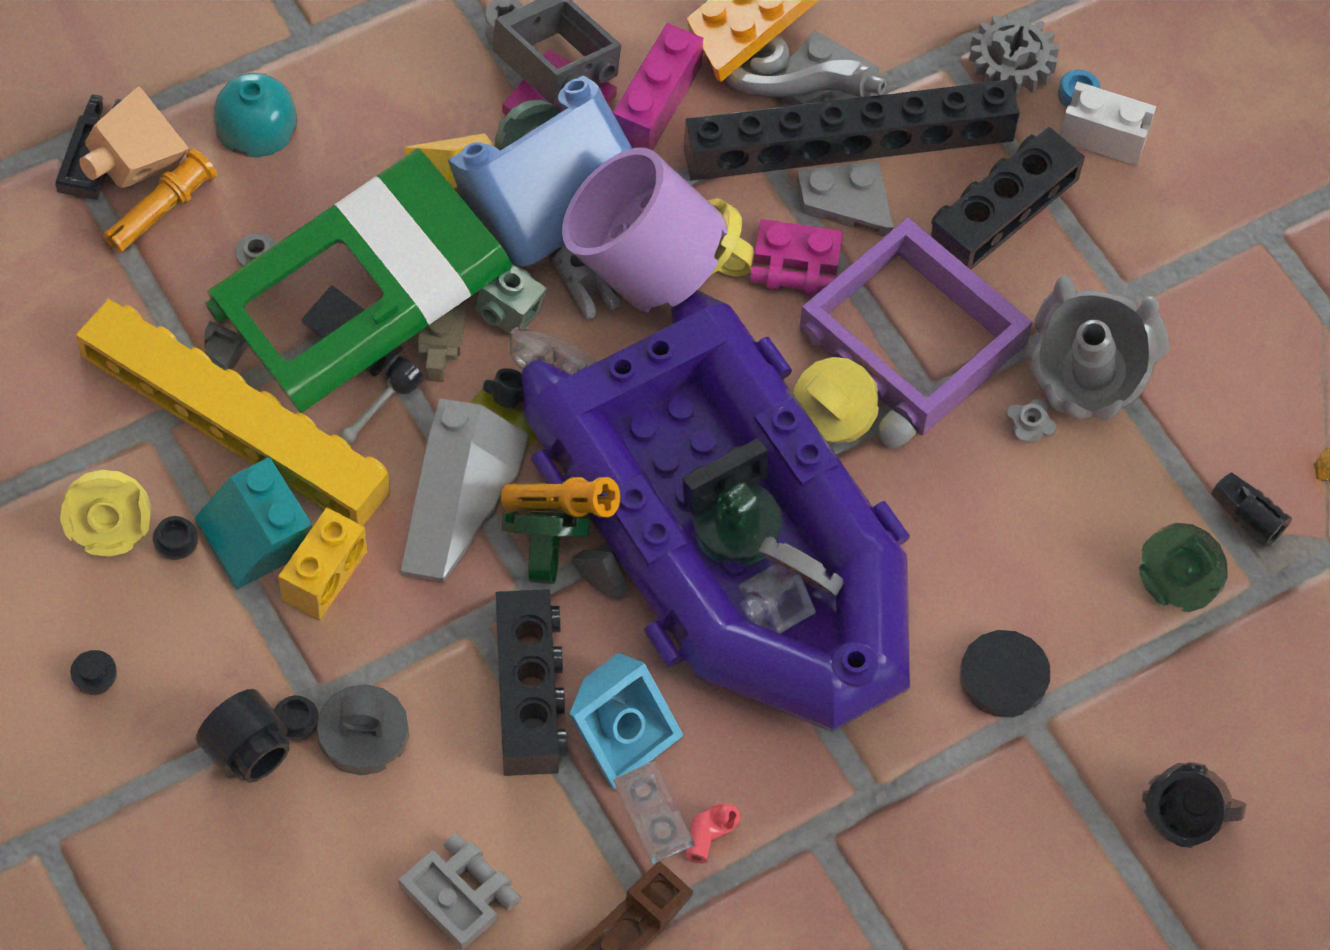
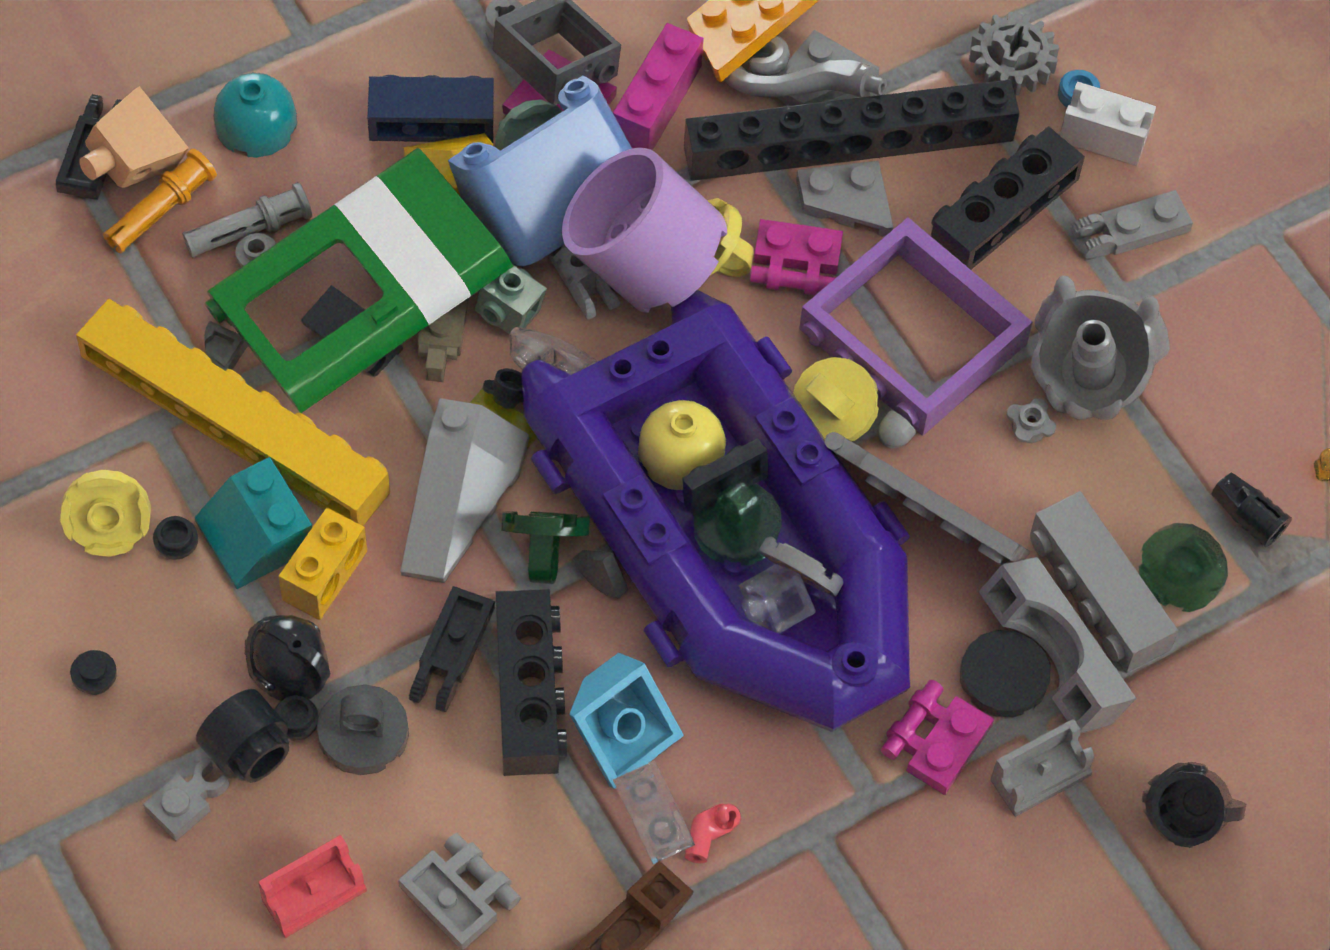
hinge [340,356,424,445] -> none
light orange pin [501,477,620,517] -> none
none -> light grey plate [143,758,229,841]
none -> light grey pin [182,182,313,258]
none -> black helmet [244,615,331,701]
none -> coral hinge [258,835,367,938]
none -> dark blue brick [367,75,494,143]
none -> black hinge [409,586,495,712]
none -> light yellow cylinder [638,400,726,490]
none -> light grey hinge [825,432,1030,565]
none -> dark pink plate [881,680,994,795]
none -> light grey arch [978,557,1137,733]
none -> light grey hinge [991,719,1094,817]
none -> light grey brick [1030,491,1178,673]
none -> light grey hinge [1071,190,1193,259]

